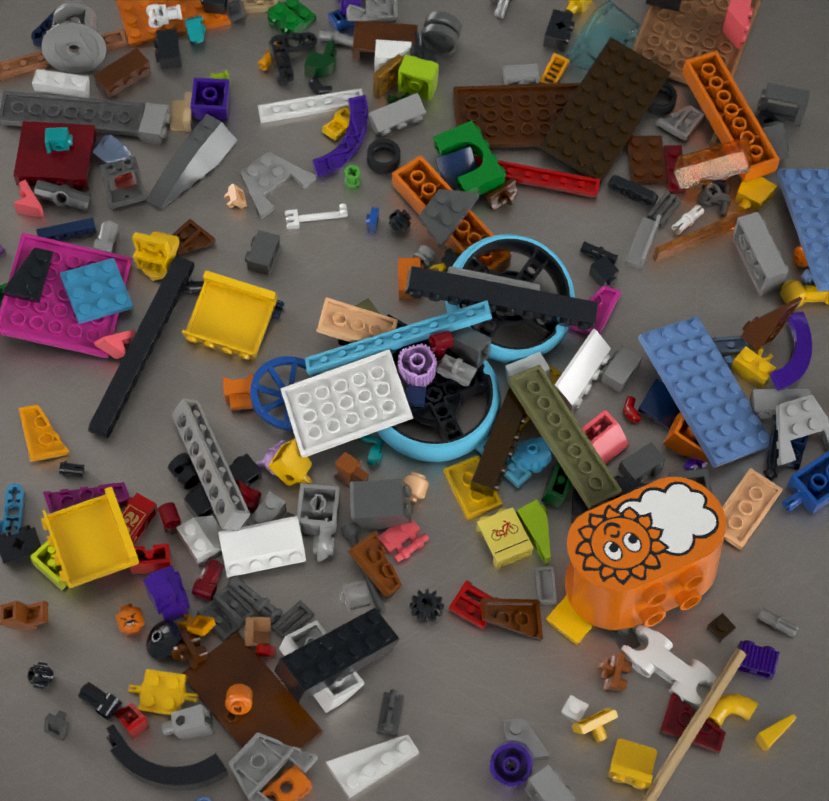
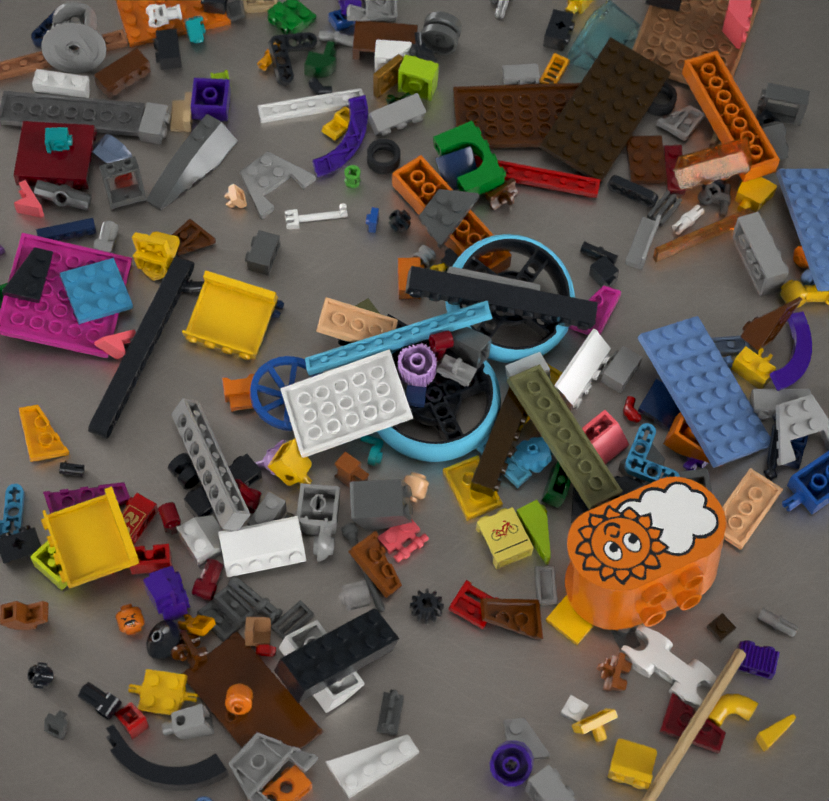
none -> dark azure beam [624,423,680,483]

